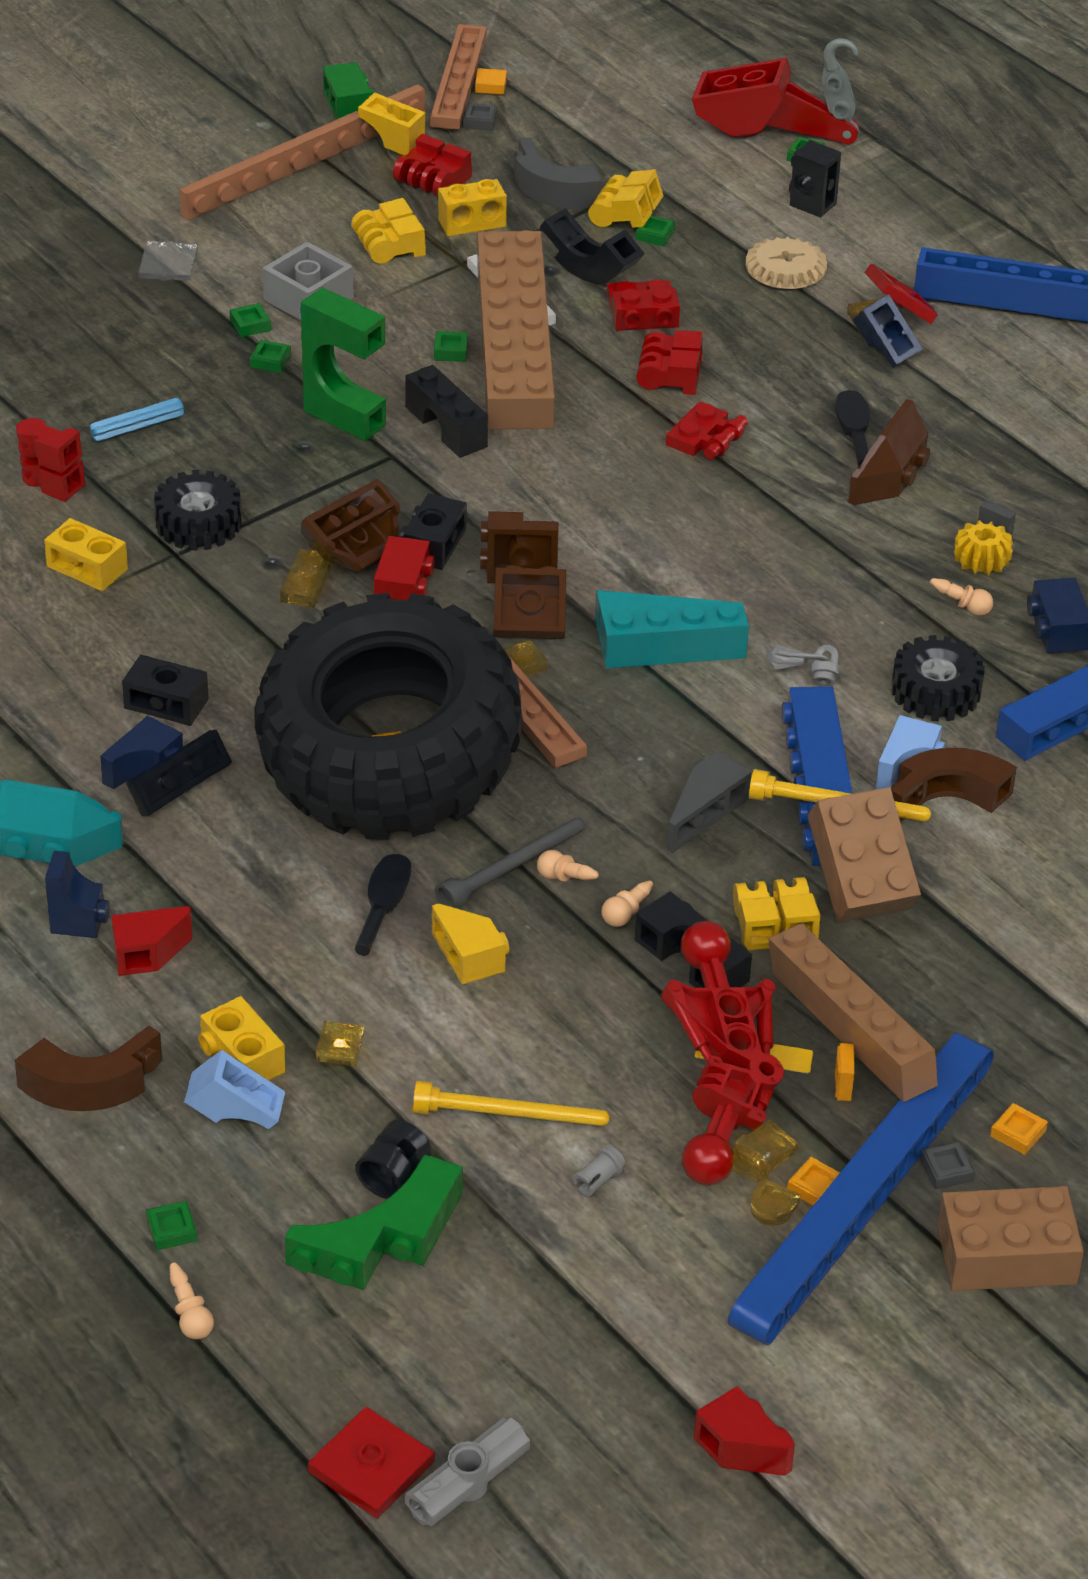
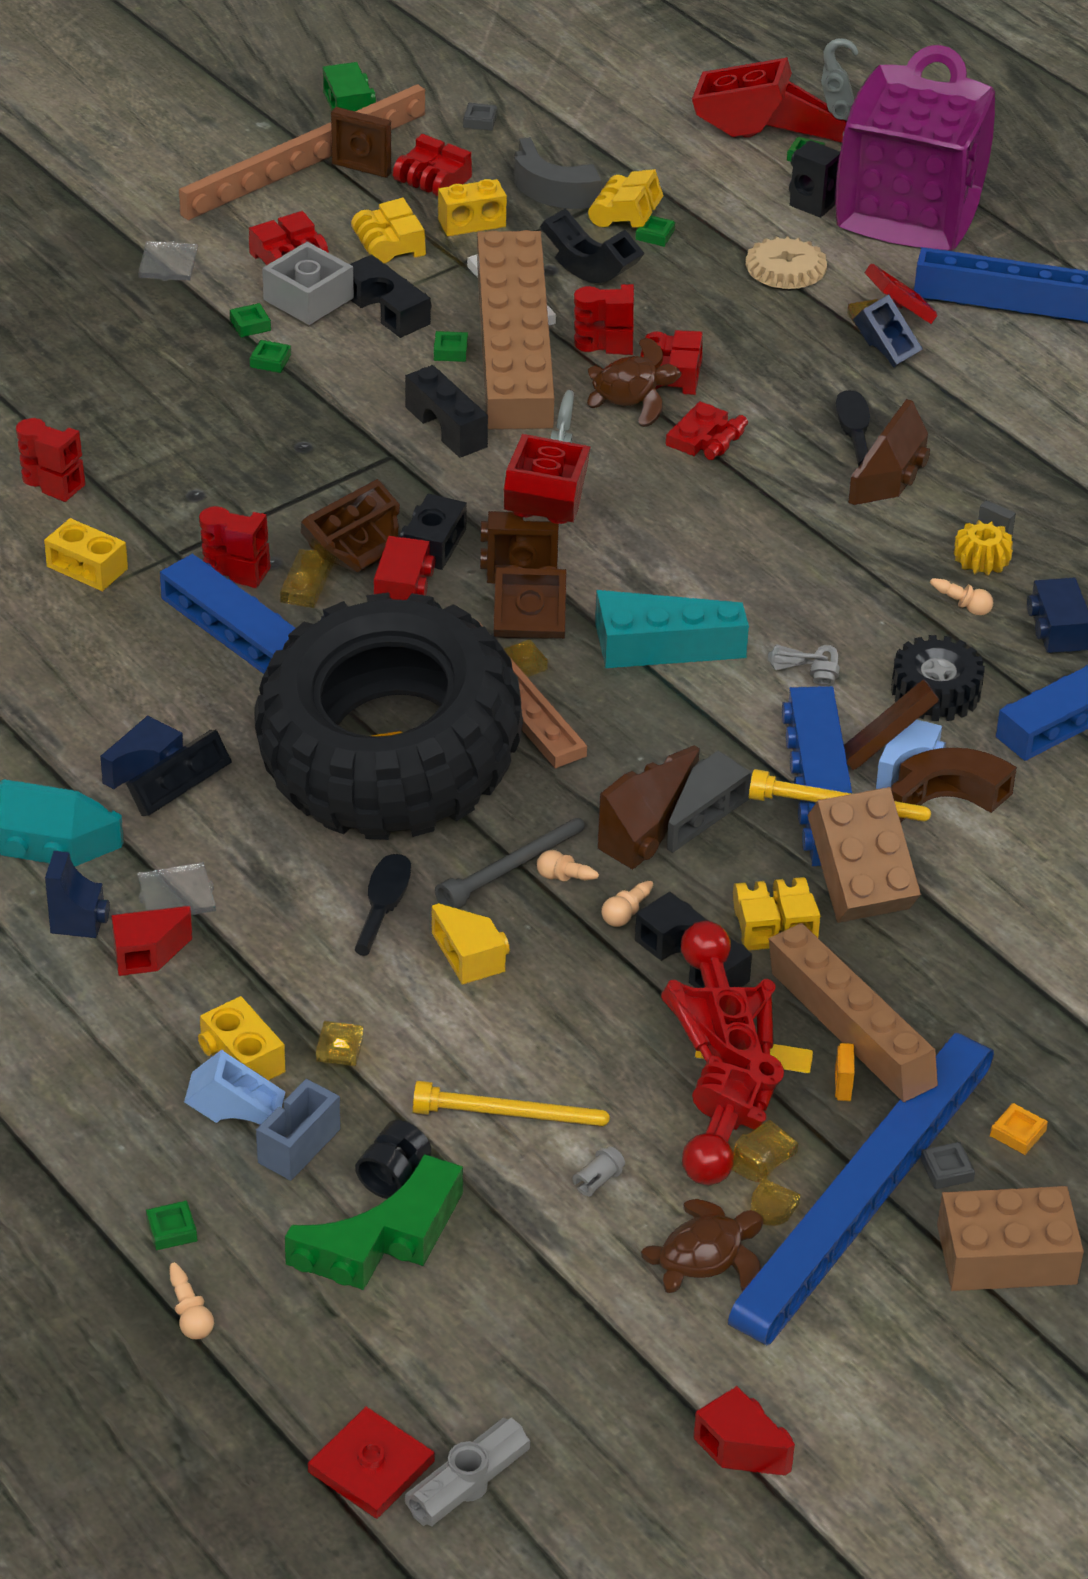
reddish brown arch [14,1026,162,1111] -> none
dark azure axle [89,398,184,442] -> none
black brick [122,654,209,726] -> none
black wheel [154,470,242,551] -> none
green arch [300,287,386,441] -> none
yellow arch [358,92,425,155] -> none
nougat plate [430,24,487,130] -> none
light orange tile [475,68,507,95] -> none
red plate [607,279,680,331] -> none
light orange tile [787,1157,840,1205] -> none
none -> clear piece [137,862,216,915]
none -> blue brick [160,553,295,674]
none -> red legs [199,506,271,589]
none -> red legs [249,210,329,265]
none -> sand blue piece [256,1079,340,1181]
none -> reddish brown plate [331,107,391,178]
none -> black arch [350,254,432,338]
none -> red slope [504,390,591,524]
none -> red legs [574,284,634,355]
none -> reddish brown animal [587,338,681,427]
none -> reddish brown wedge [598,745,700,870]
none -> reddish brown animal [641,1199,764,1293]
none -> magenta piece [836,45,995,251]
none -> reddish brown tile [844,679,939,770]

